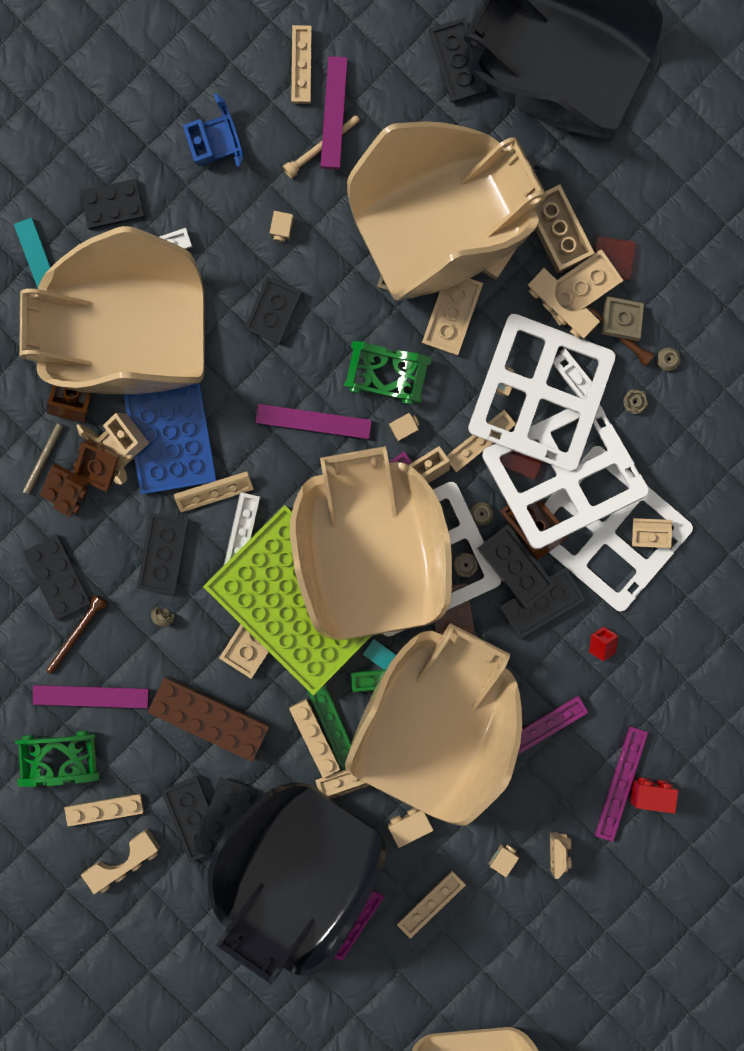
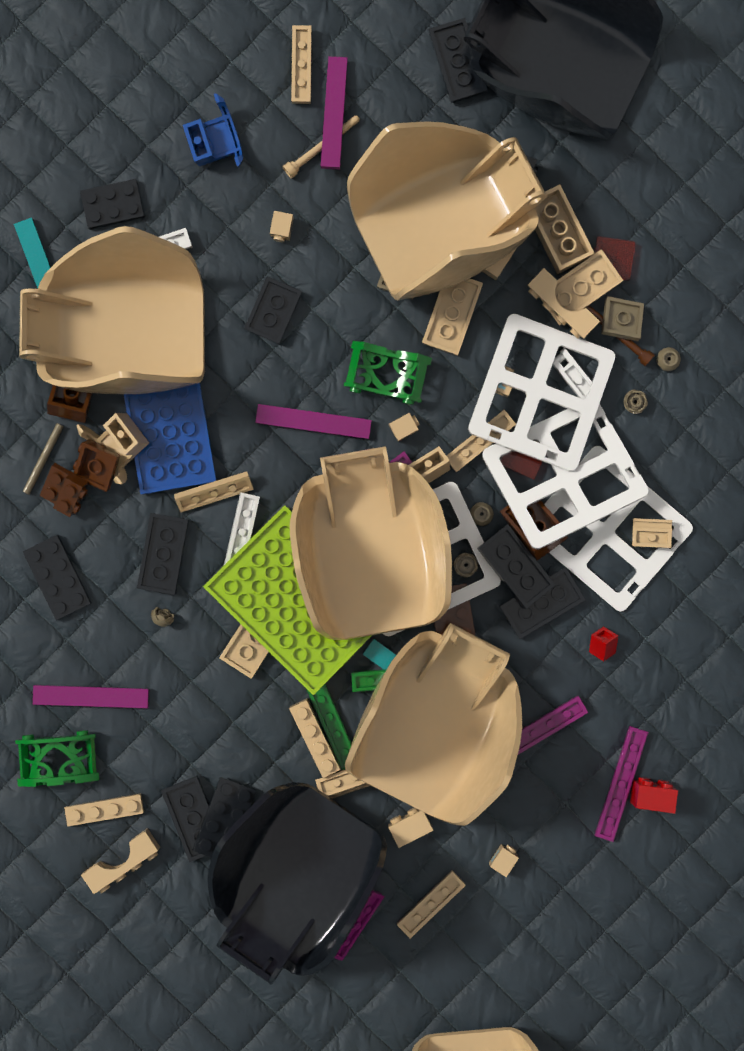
reddish brown piece [46,594,108,674] -> none
reddish brown brick [147,676,270,762] -> none
tan slope [550,832,571,879] -> none

